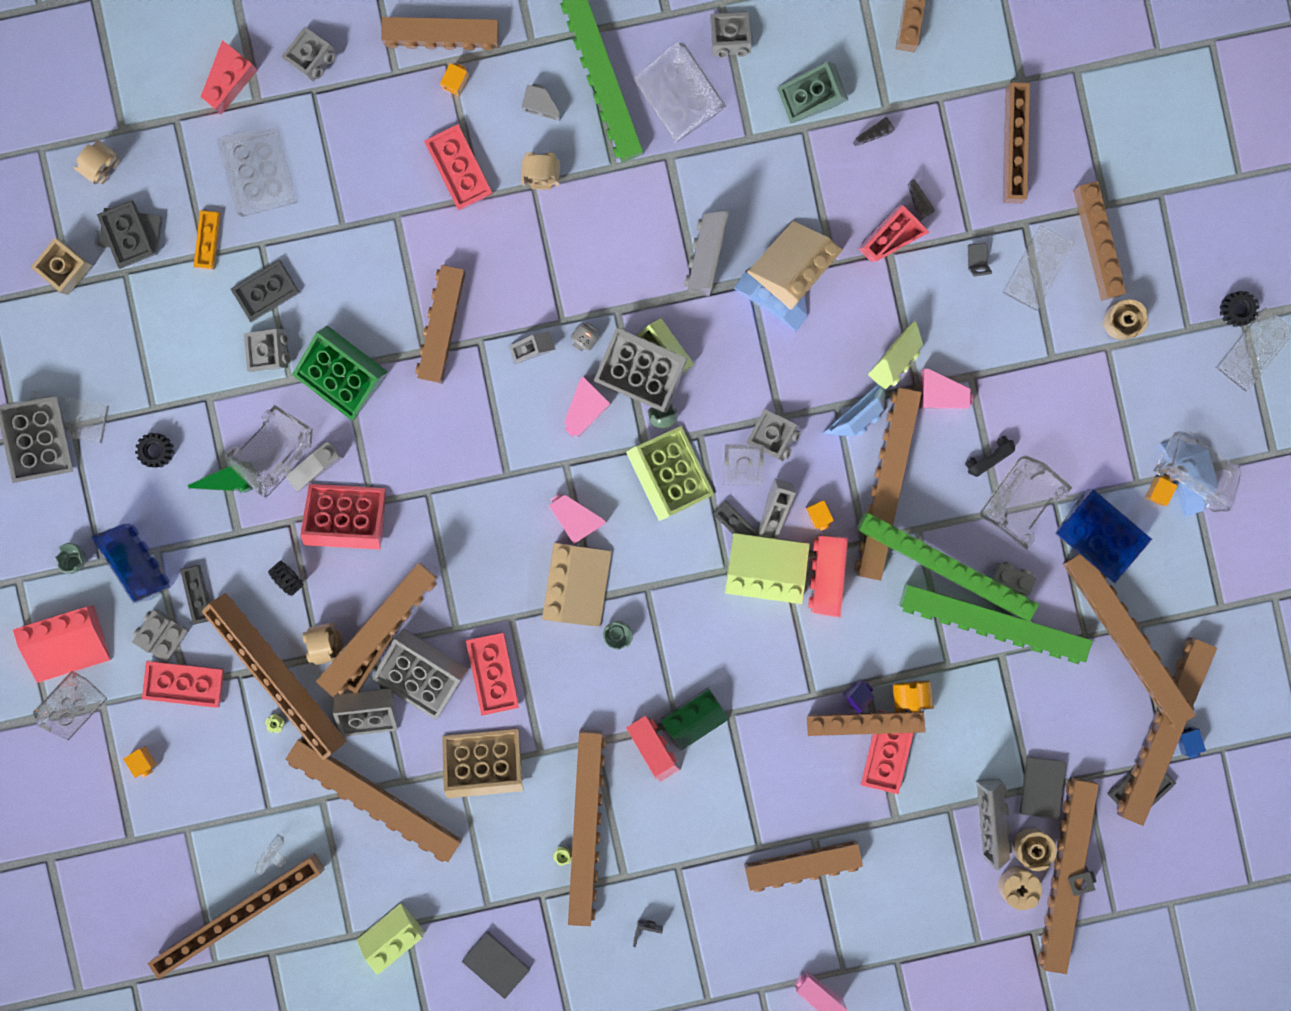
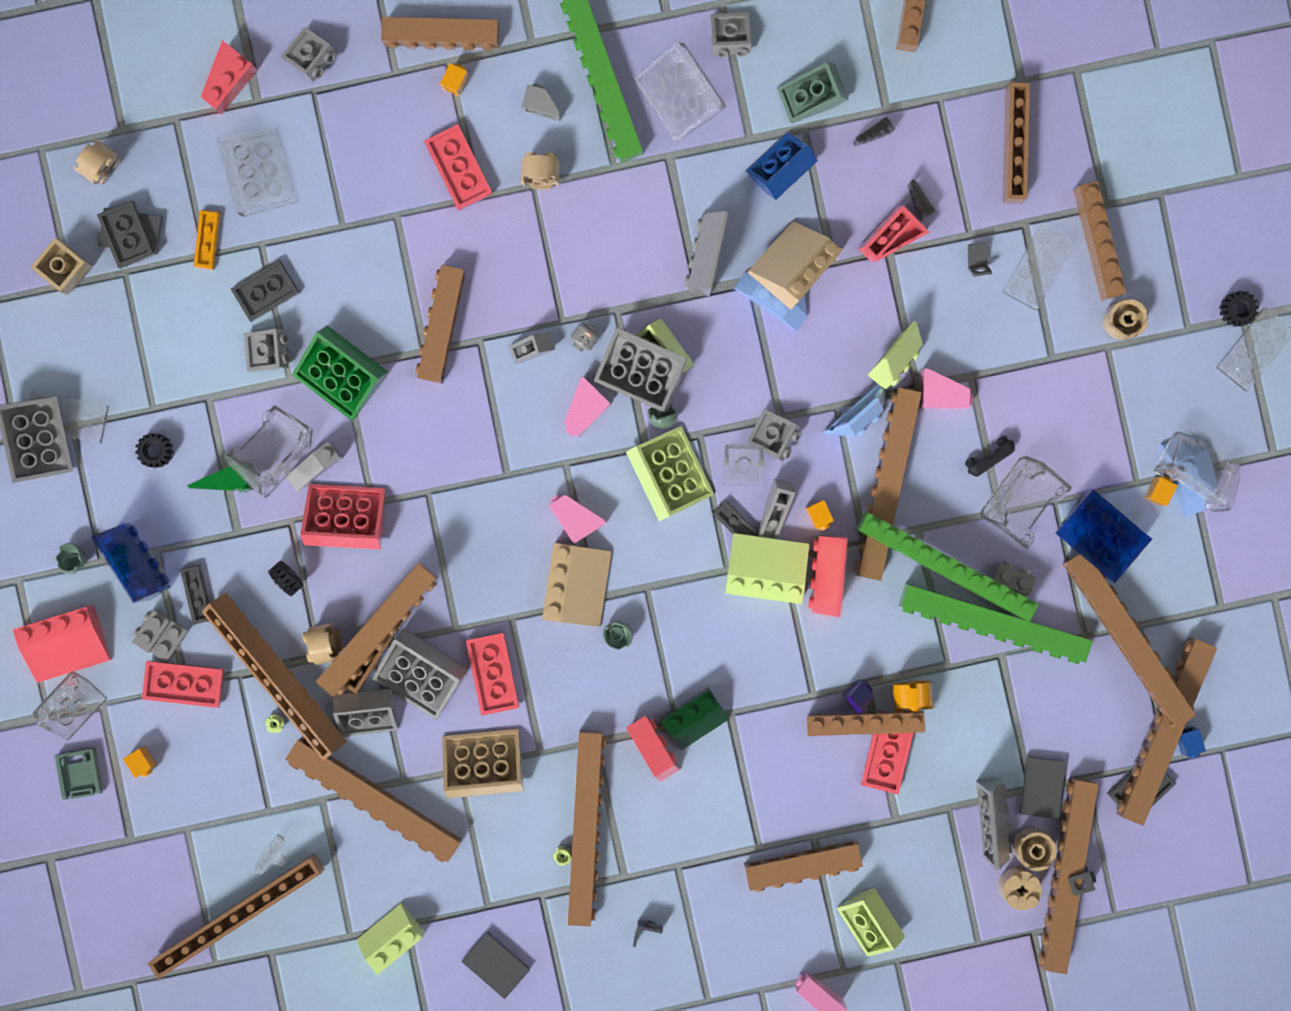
none -> sand green container [55,748,103,800]
none -> blue slope [746,132,818,200]
none -> yellowish green slope [837,888,906,957]

